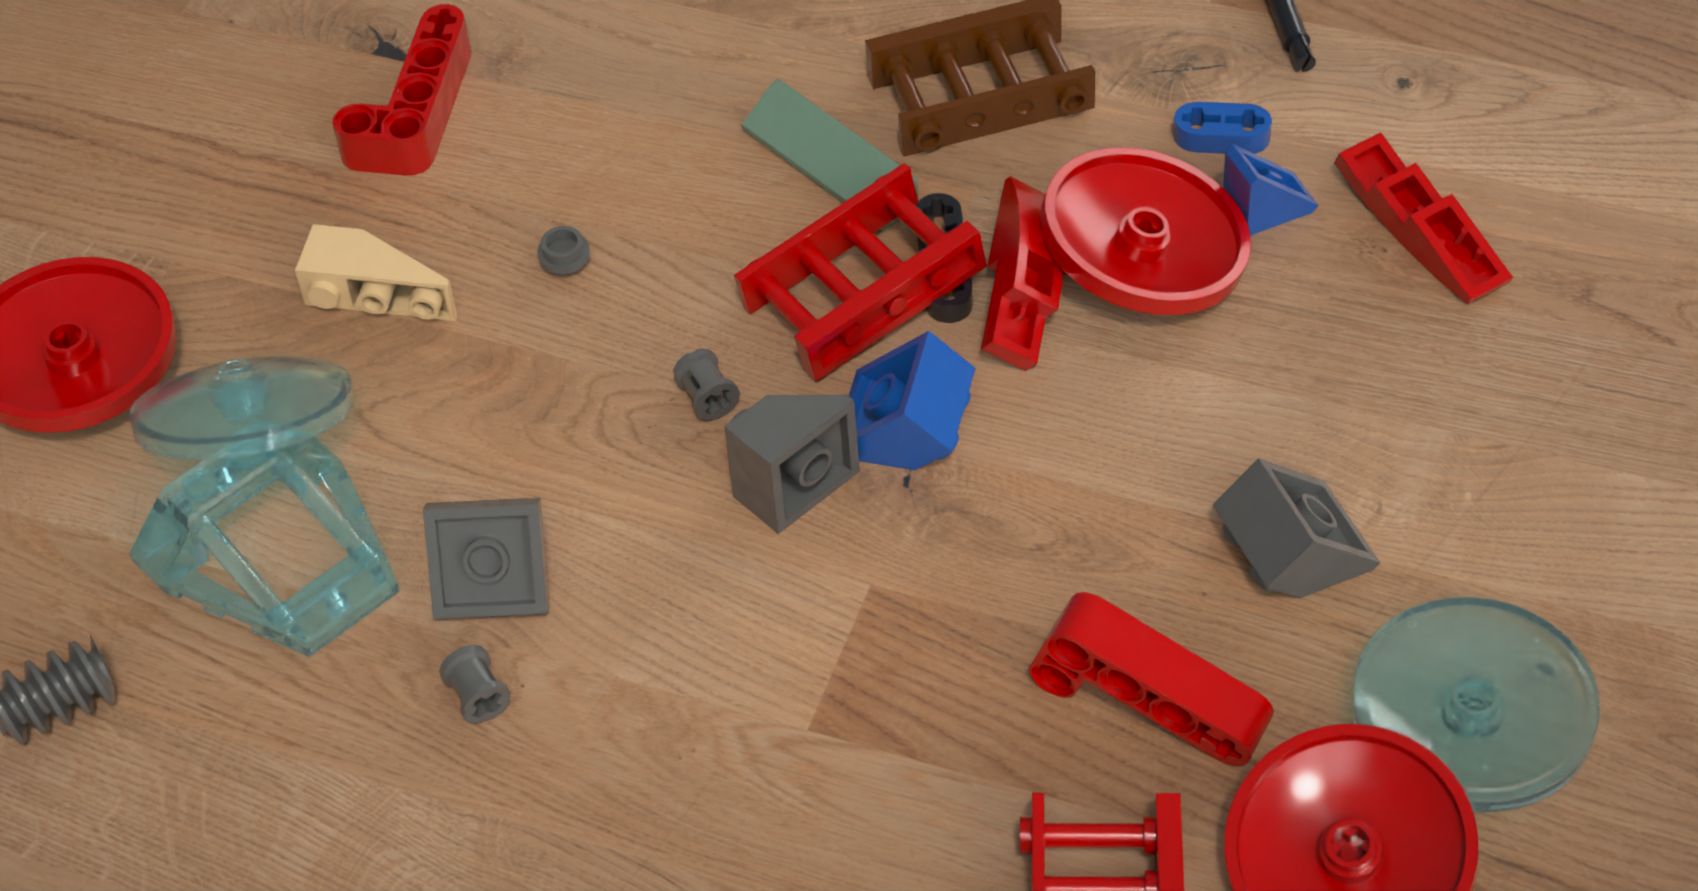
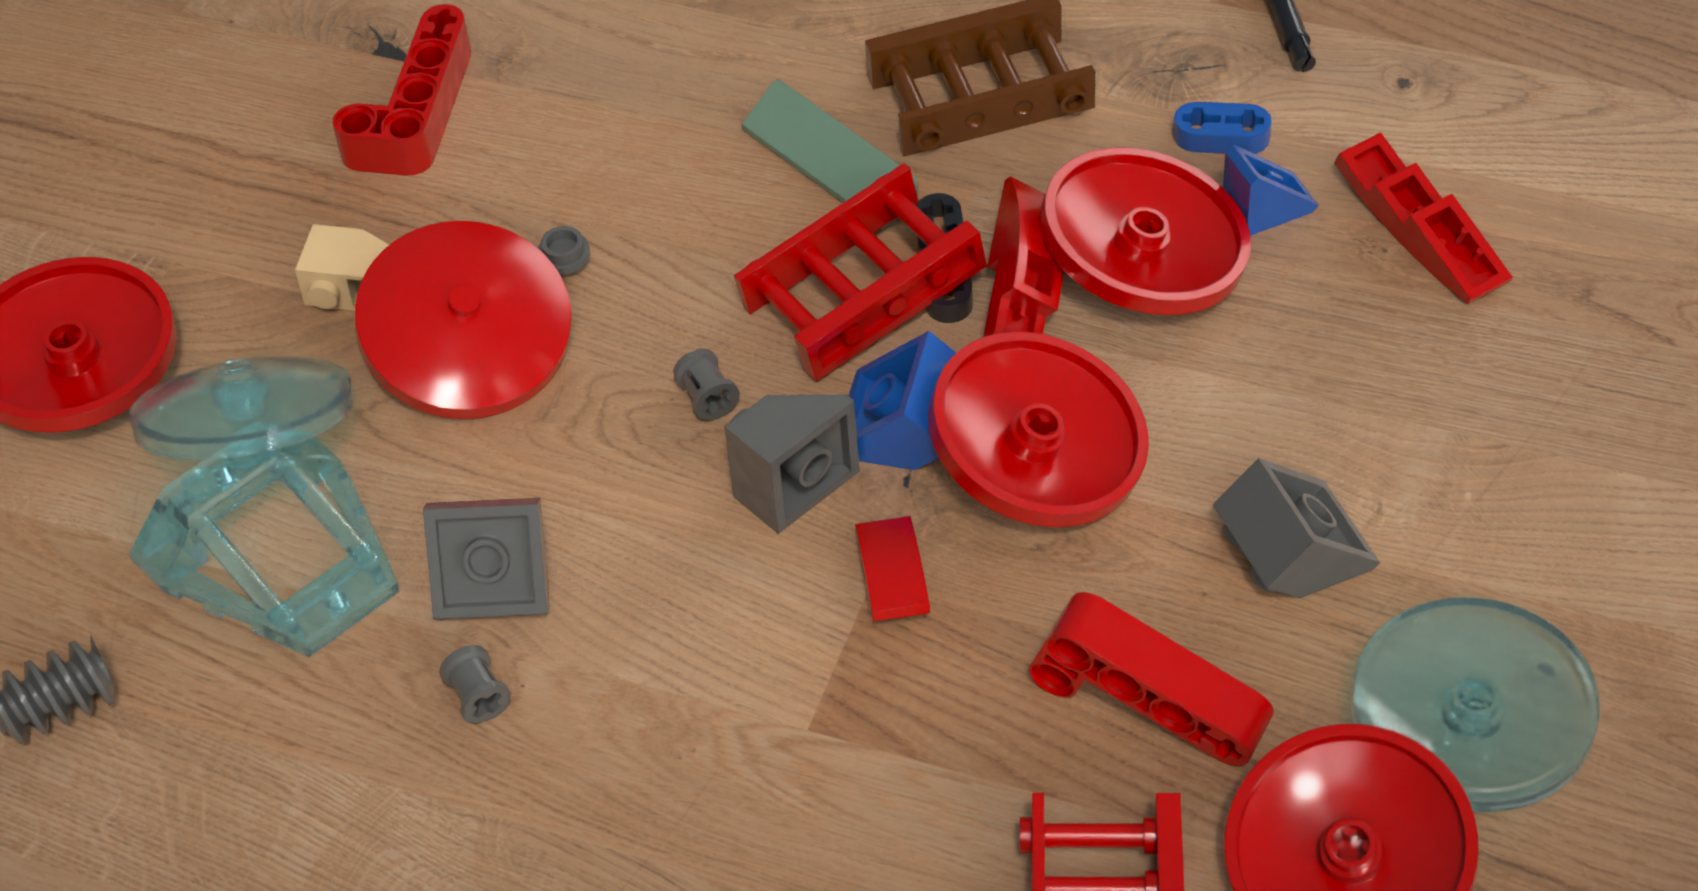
none -> red dish [355,221,571,419]
none -> red slope [855,516,931,622]
none -> red dish [928,332,1149,528]

